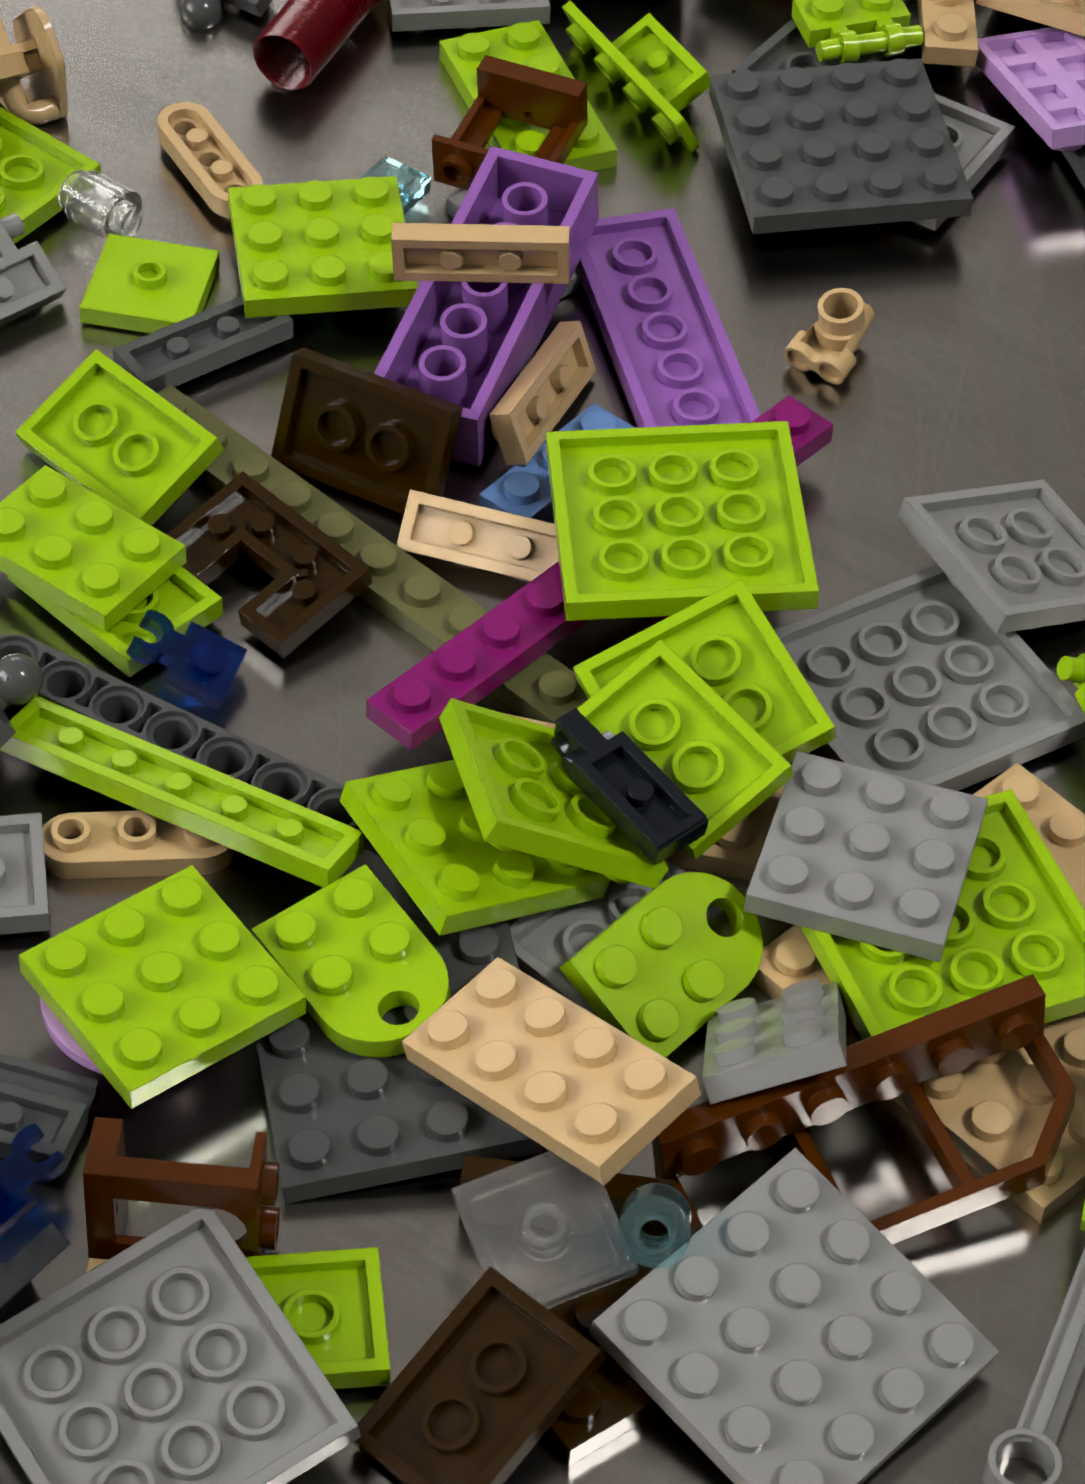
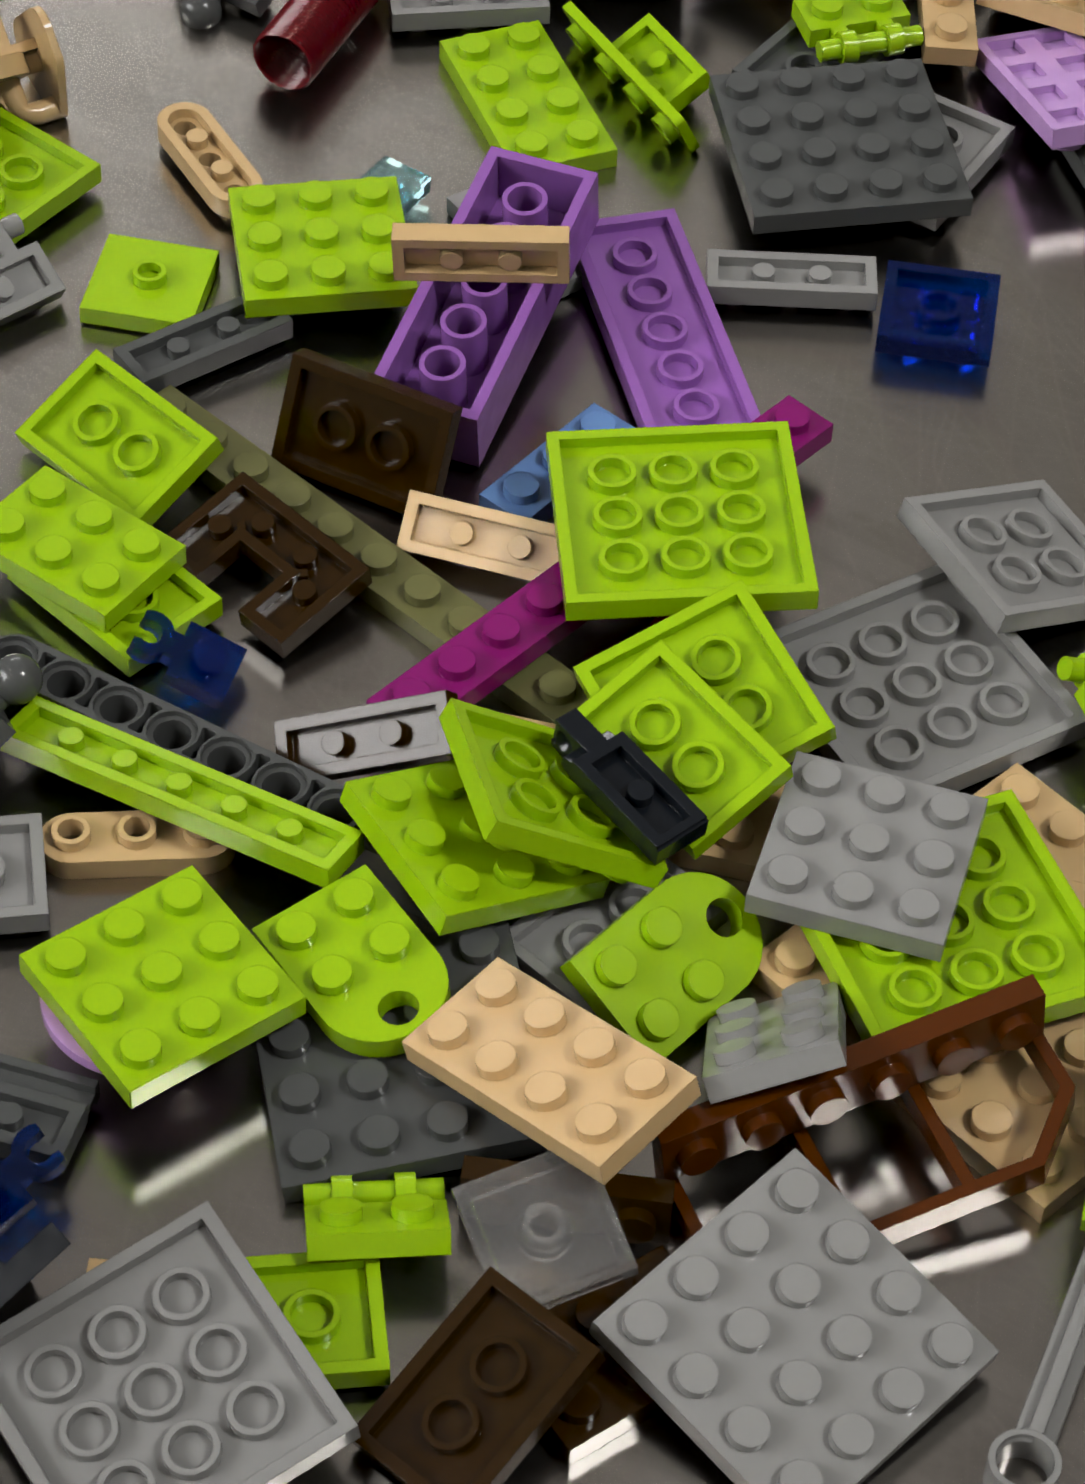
clear brick [58,170,143,240] -> none
reddish brown panel [83,1117,280,1259] -> none
reddish brown panel [431,55,588,190] -> none
tan plate [489,321,596,465] -> none
clear light blue brick [618,1183,692,1268] -> none
tan plate [783,288,875,385] -> none
none -> plate [274,690,458,780]
none -> lime plate [303,1171,452,1262]
none -> light grey plate [706,249,878,311]
none -> clear blue plate [875,260,1001,367]

